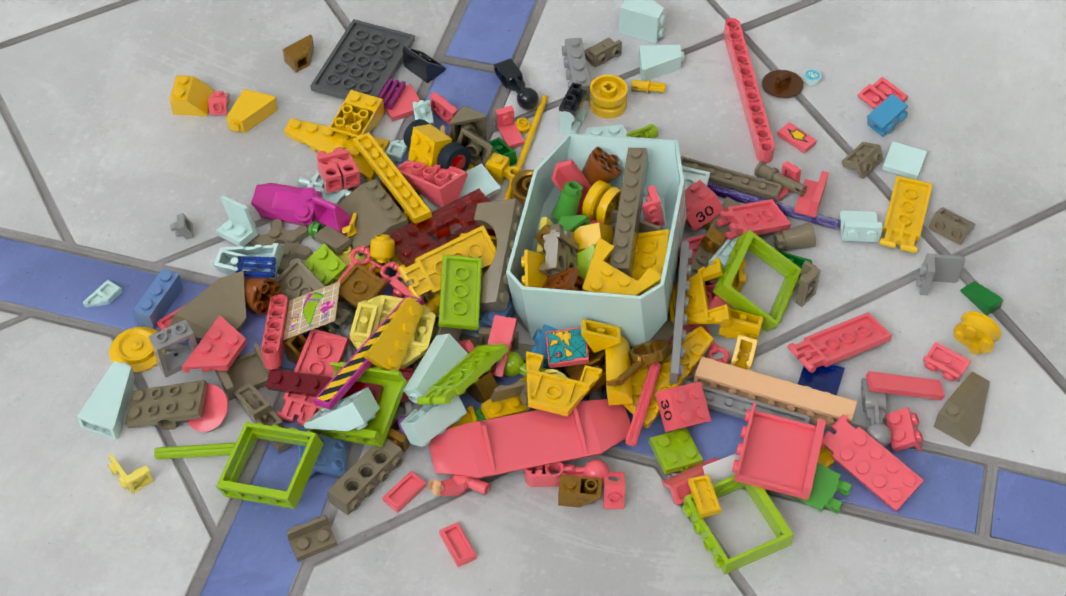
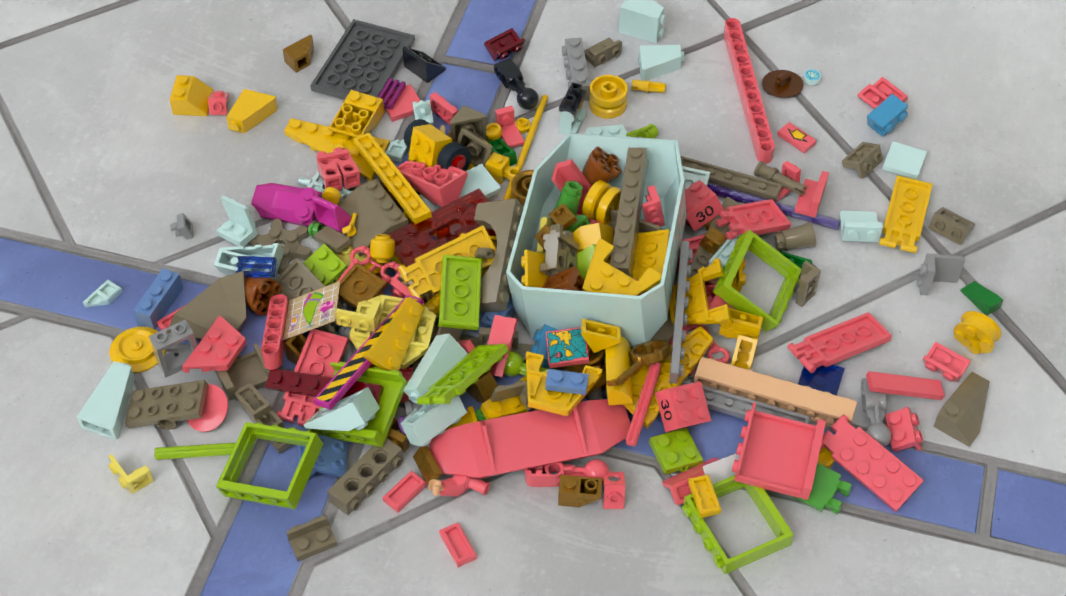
none -> yellow tile [322,187,342,204]
none -> light yellow bracket [335,300,382,332]
none -> pearl gold tile [413,445,442,485]
none -> dark tan tile [475,248,495,259]
none -> dark red bracket [484,28,526,61]
none -> yellow tile [486,123,503,141]
none -> medium blue plate [545,369,589,395]
none -> pearl gold bracket [548,203,577,231]

